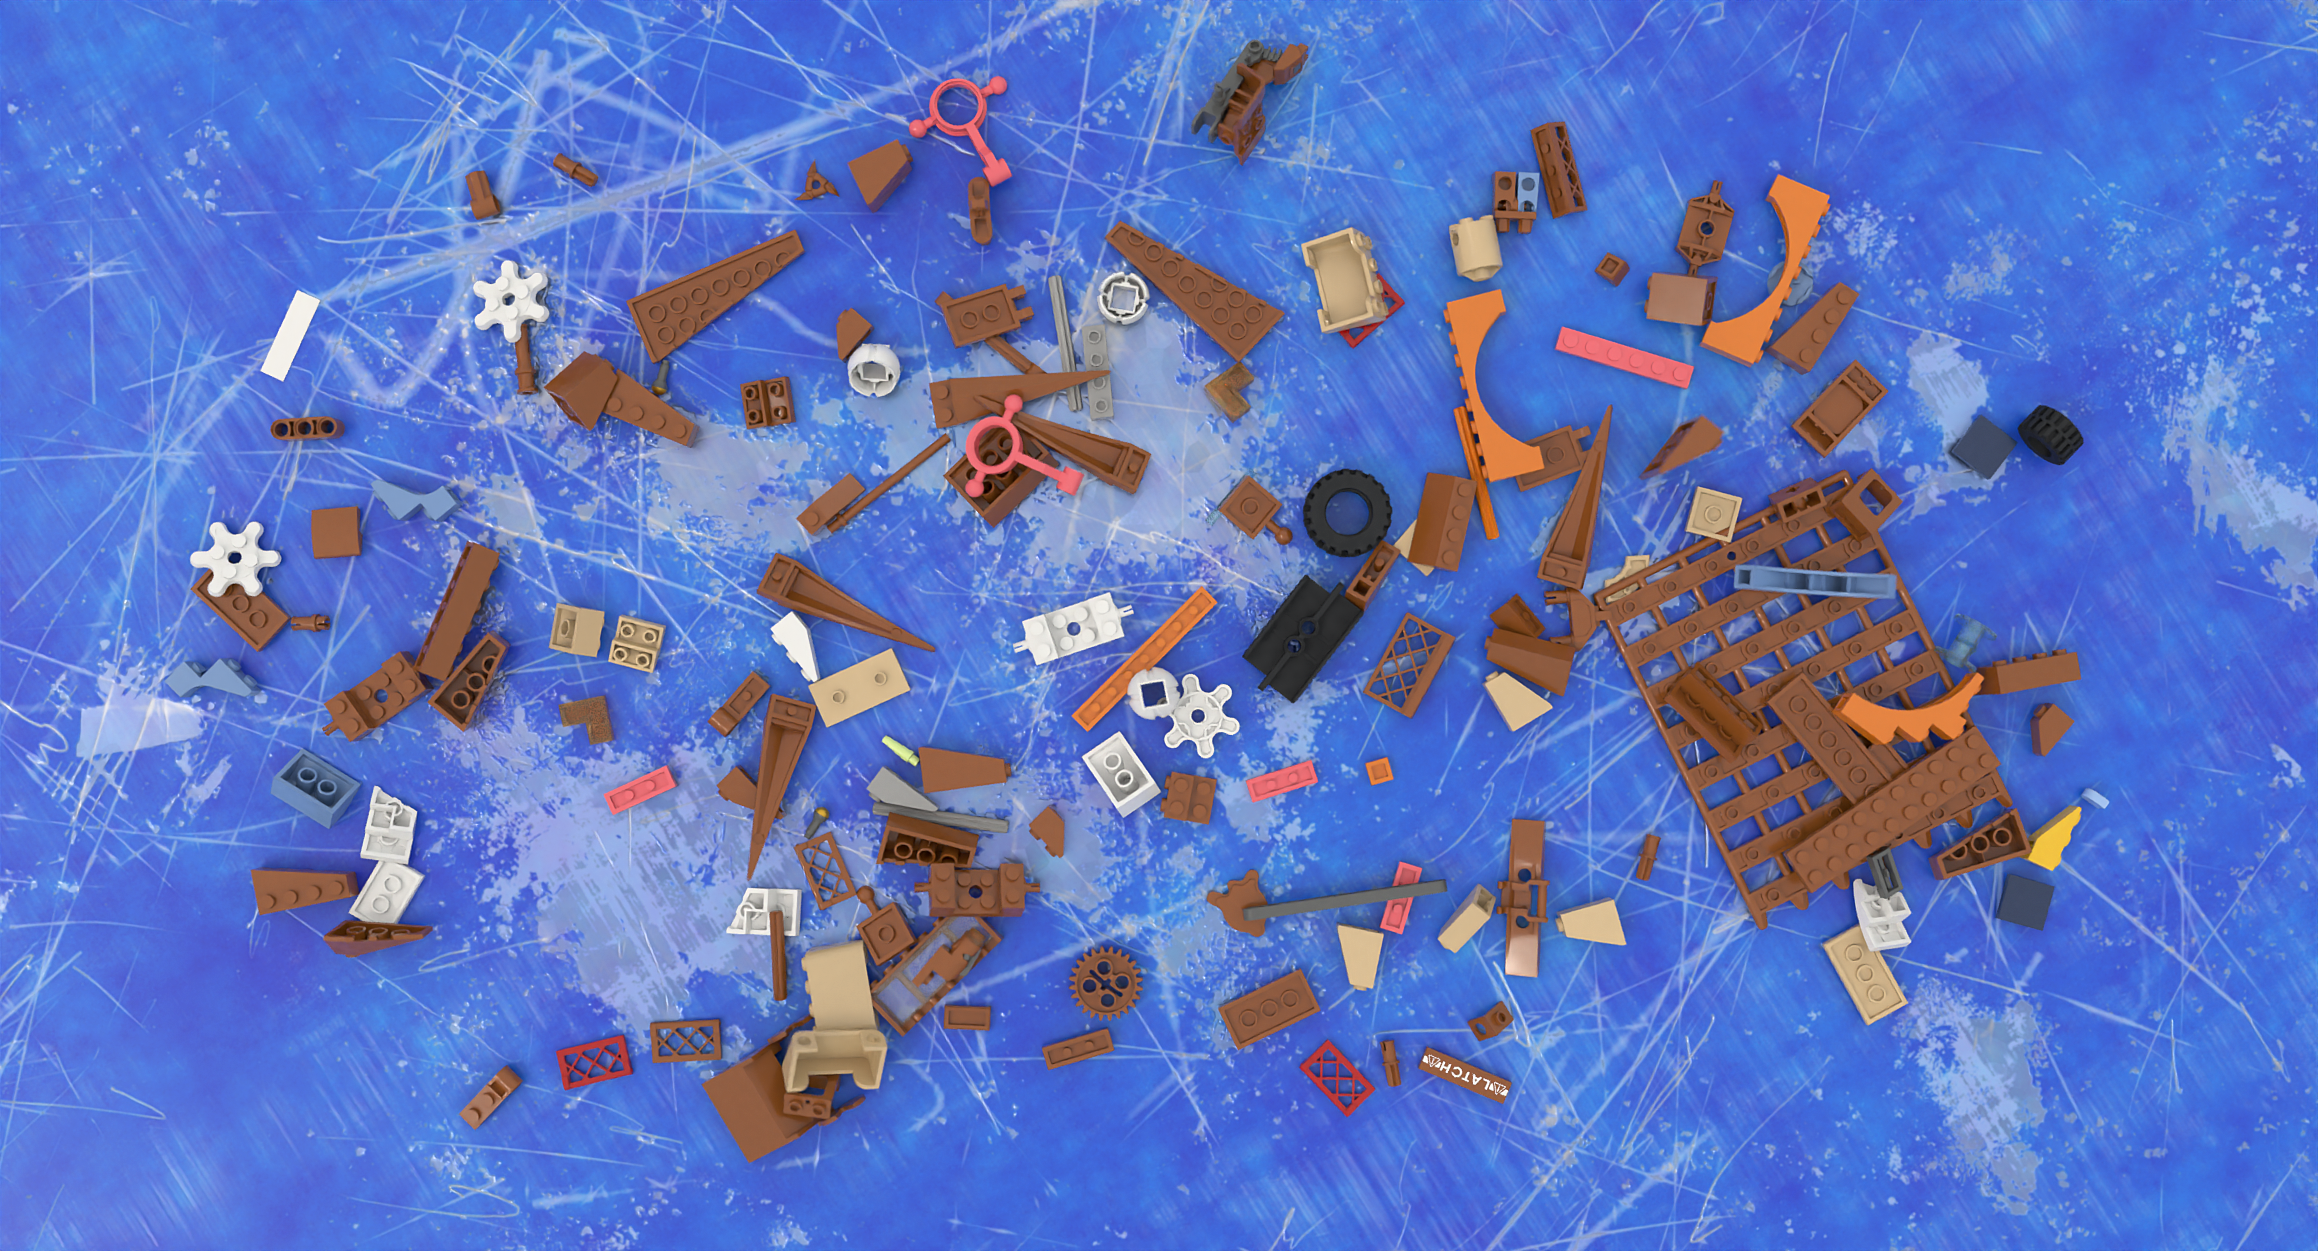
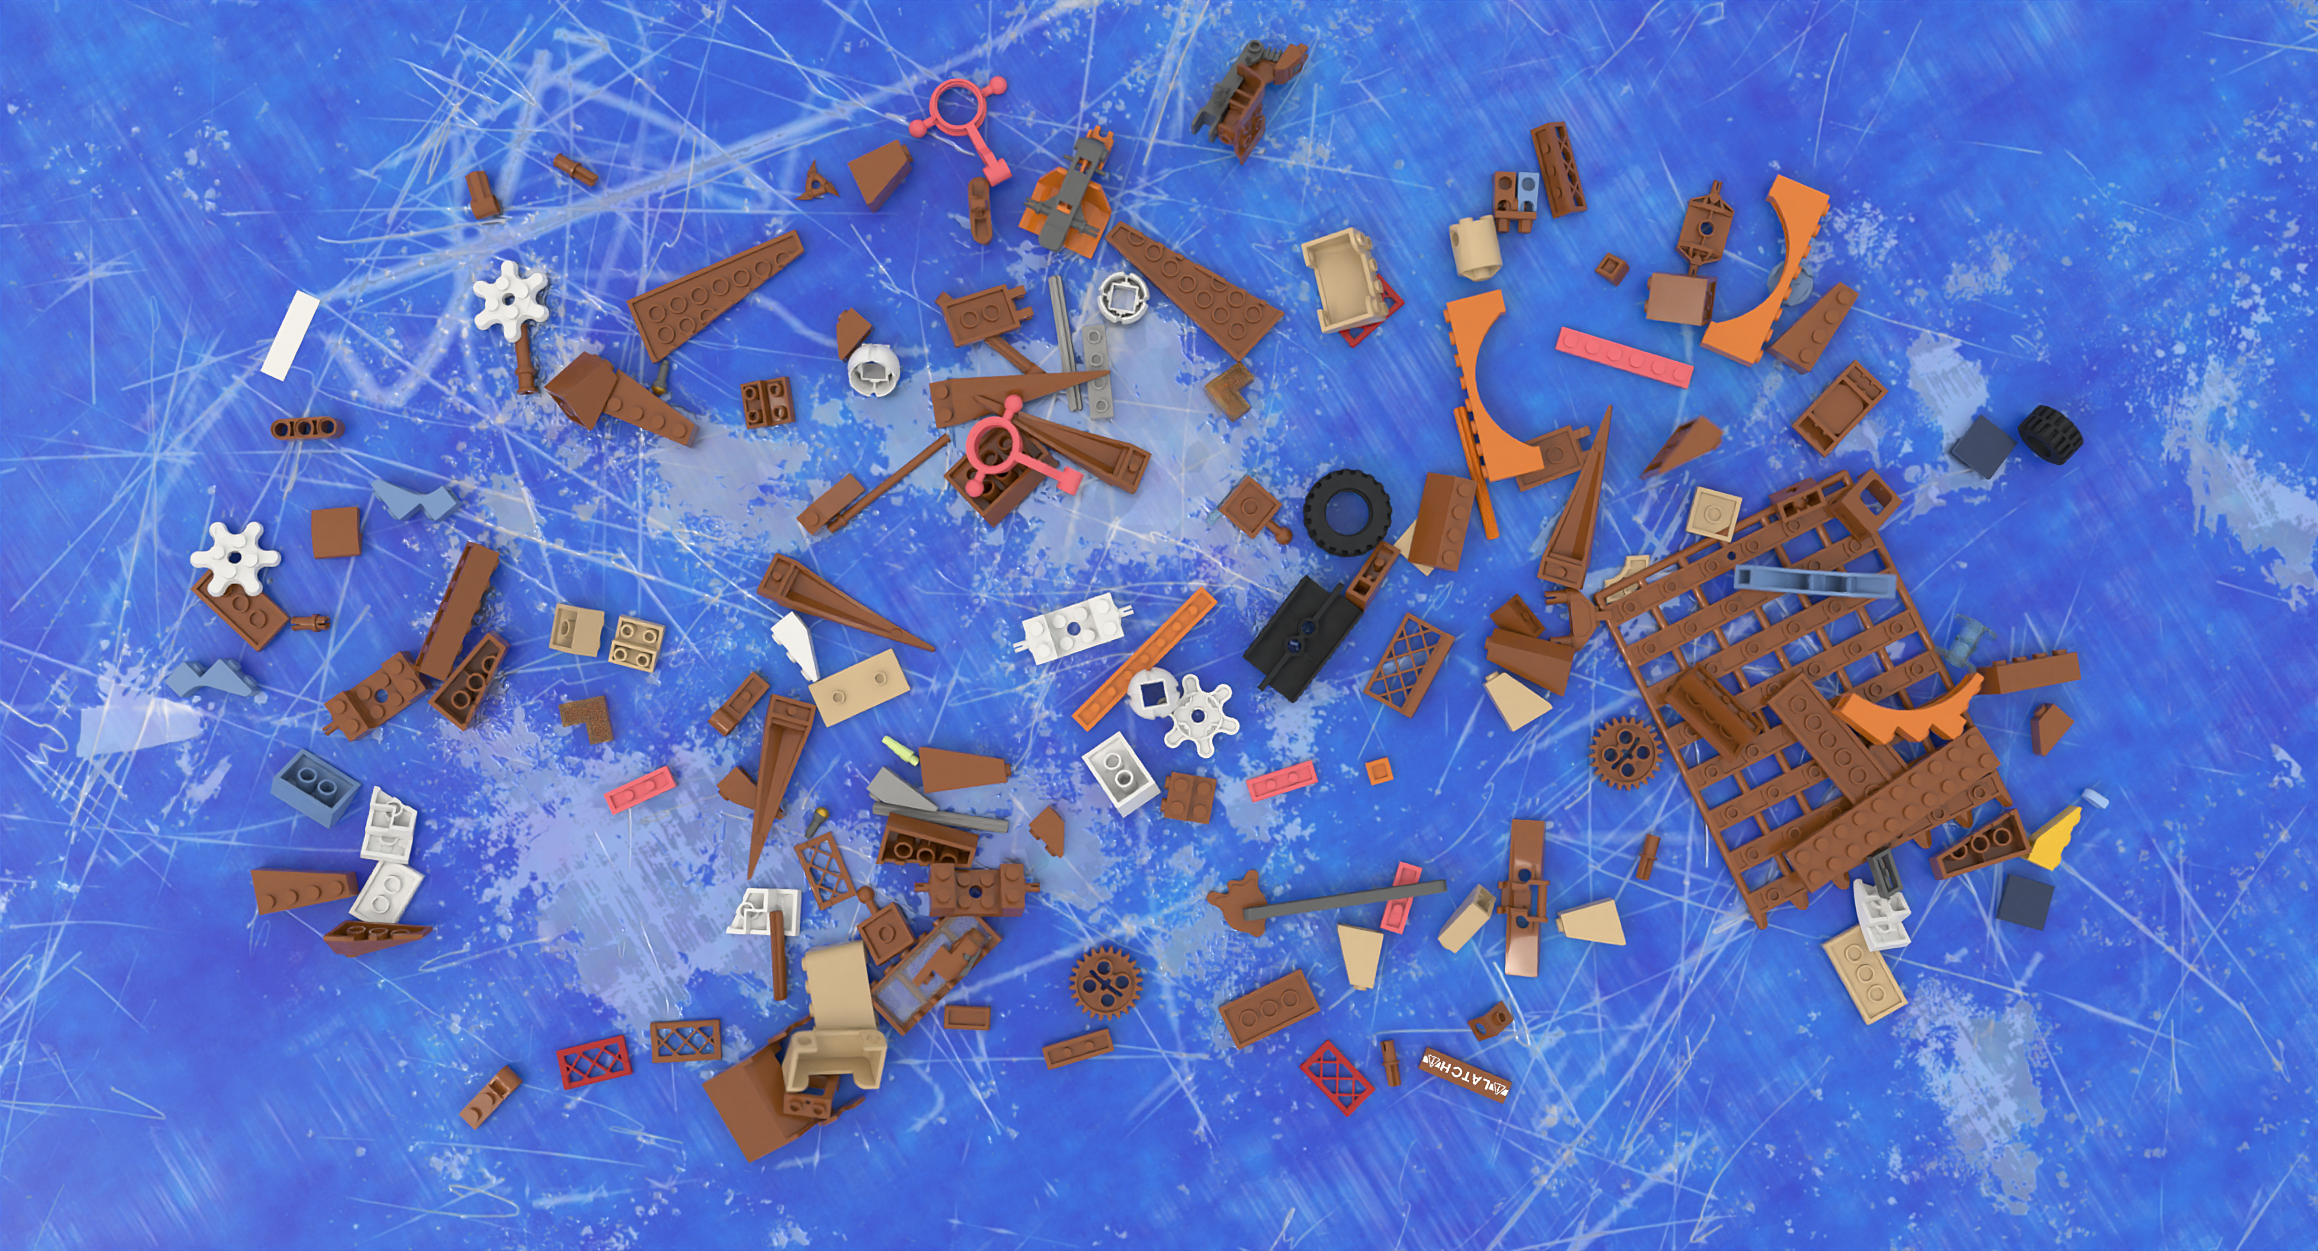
none -> piece [1018,125,1114,259]
none -> dark orange gear [1587,716,1664,791]

